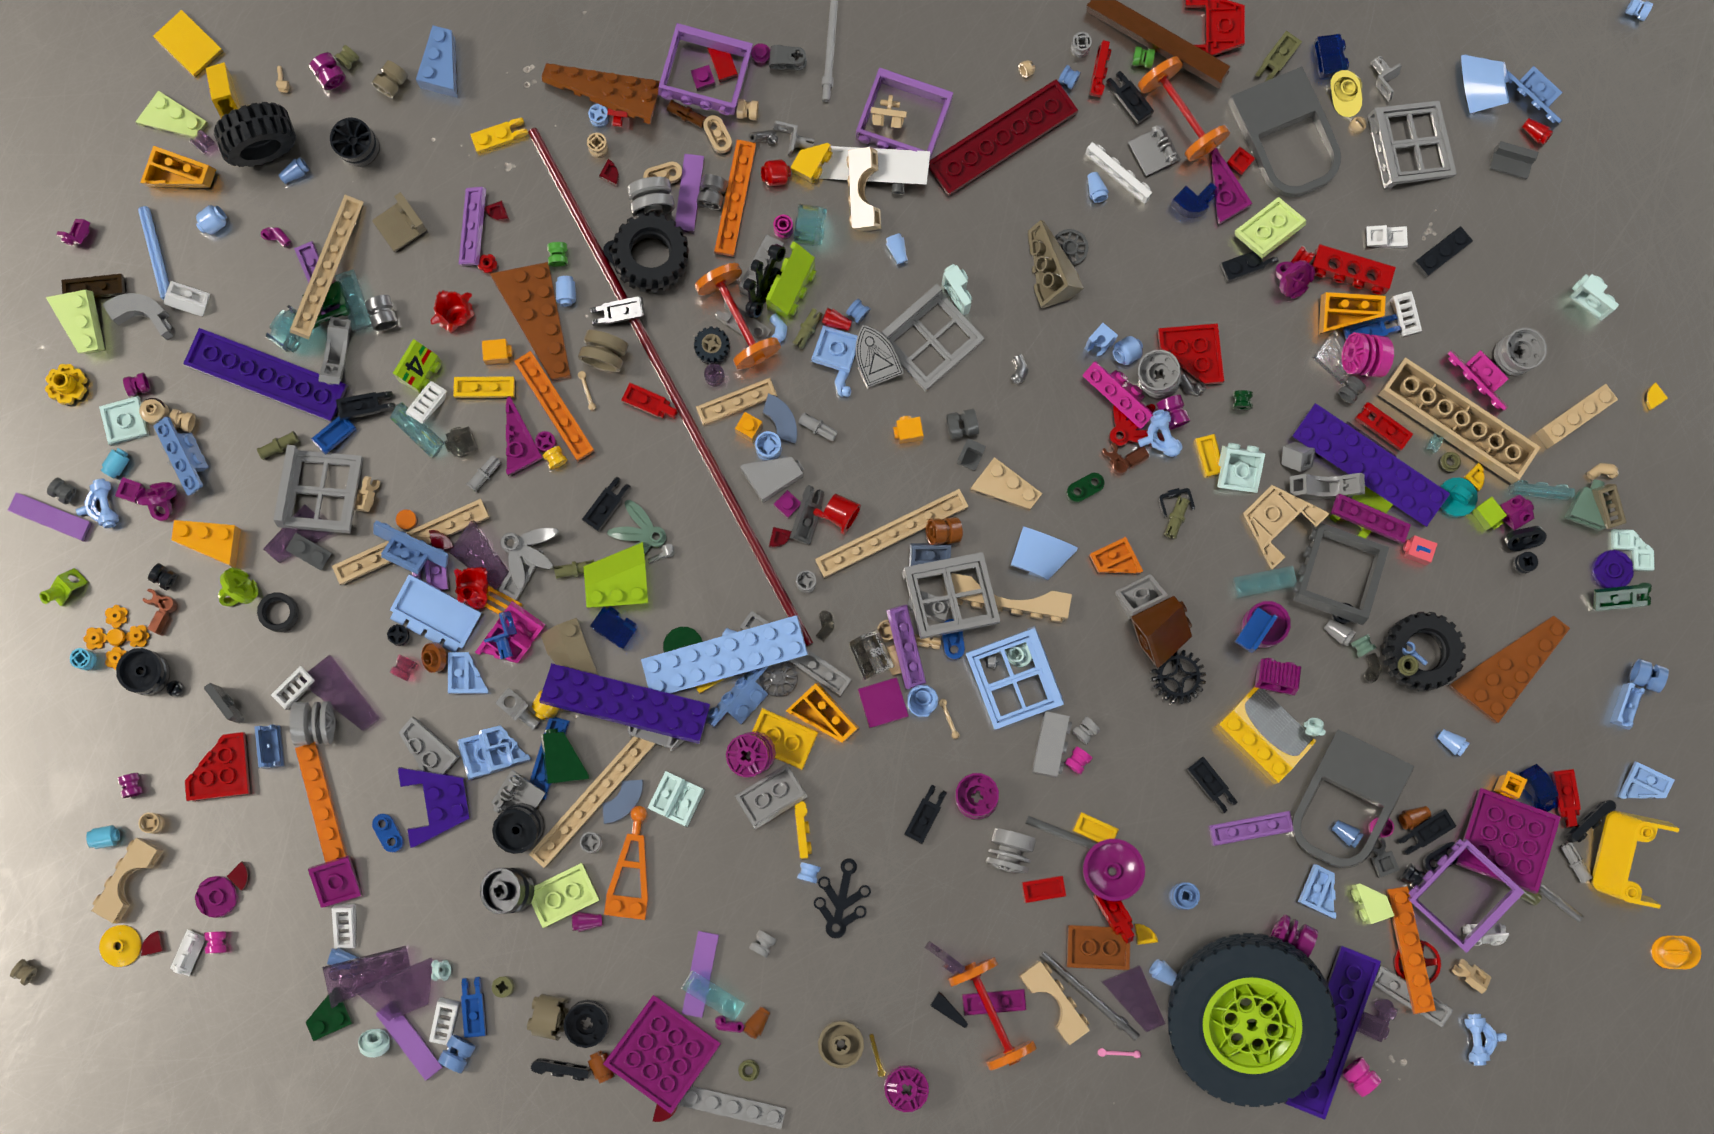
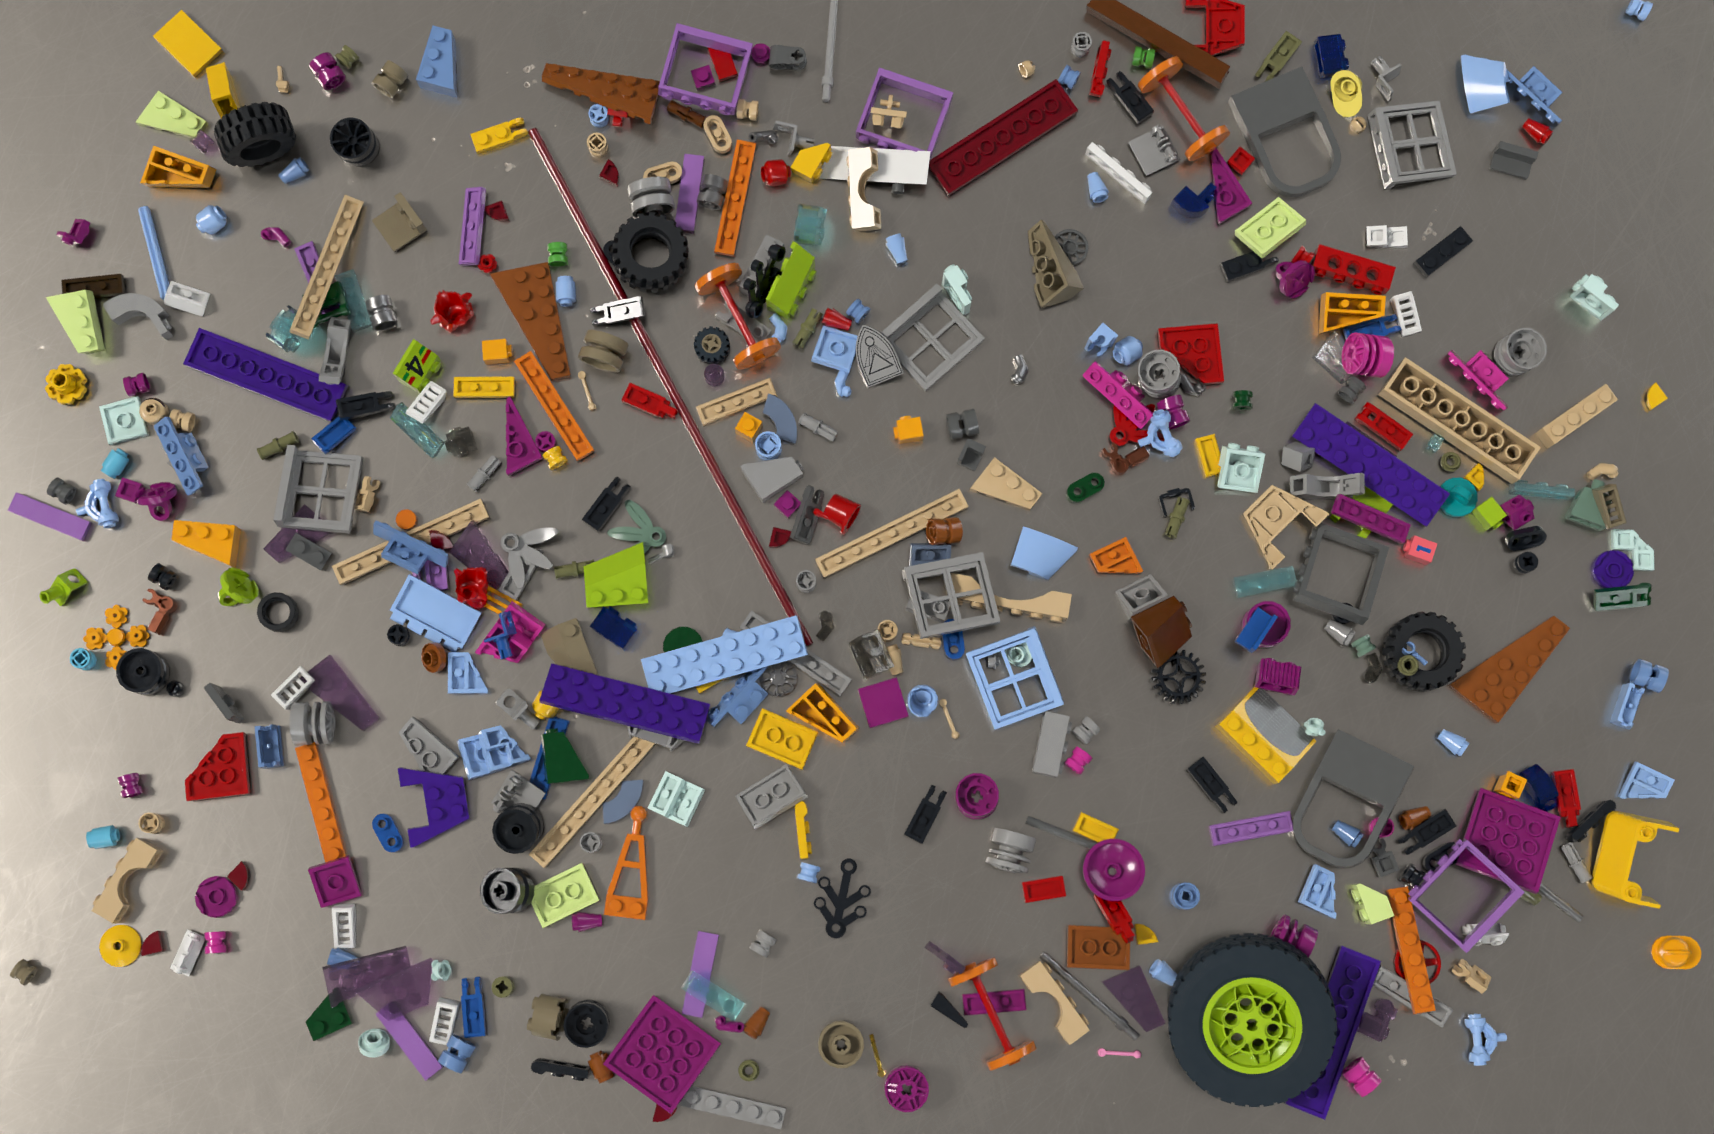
clear pink wheel [390,654,417,681] -> none
magenta wheel [726,731,776,777] -> none
dark pink wheel [773,214,793,239] -> none
medium lavender tile [886,605,926,689] -> none

